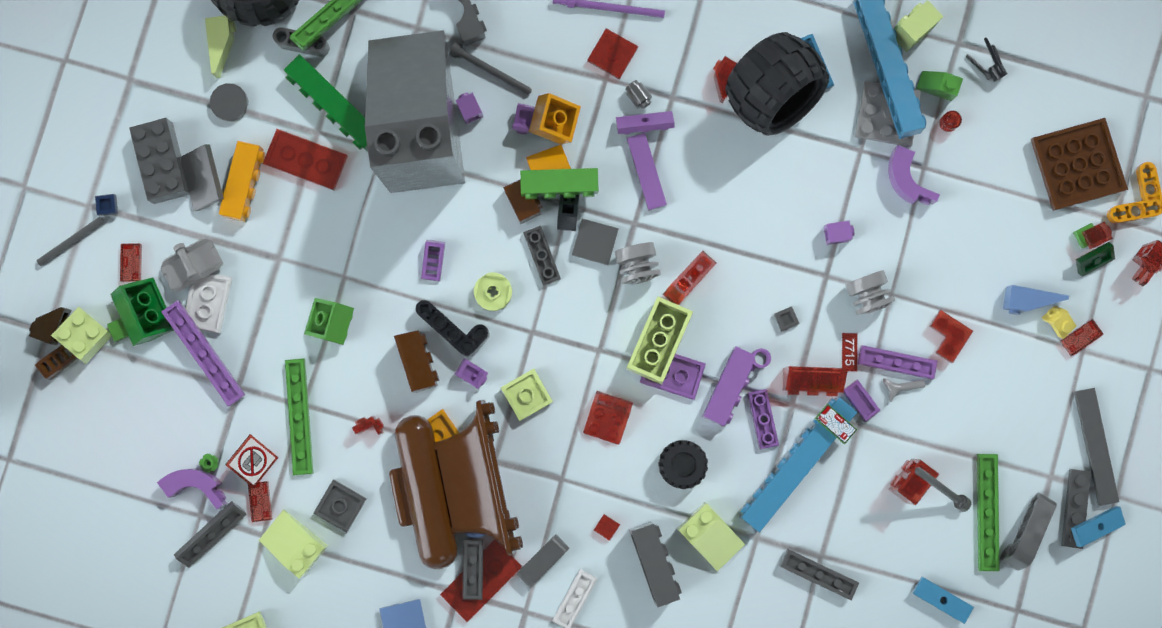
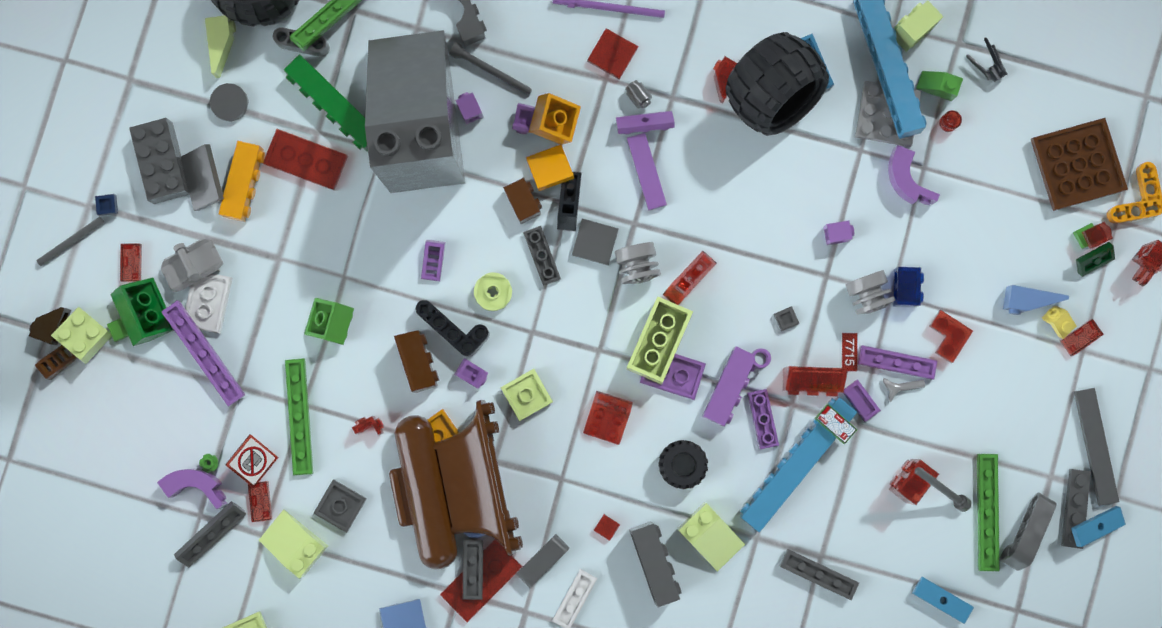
bright green brick [520,168,599,199] -> none
none -> clear blue brick [893,267,924,307]

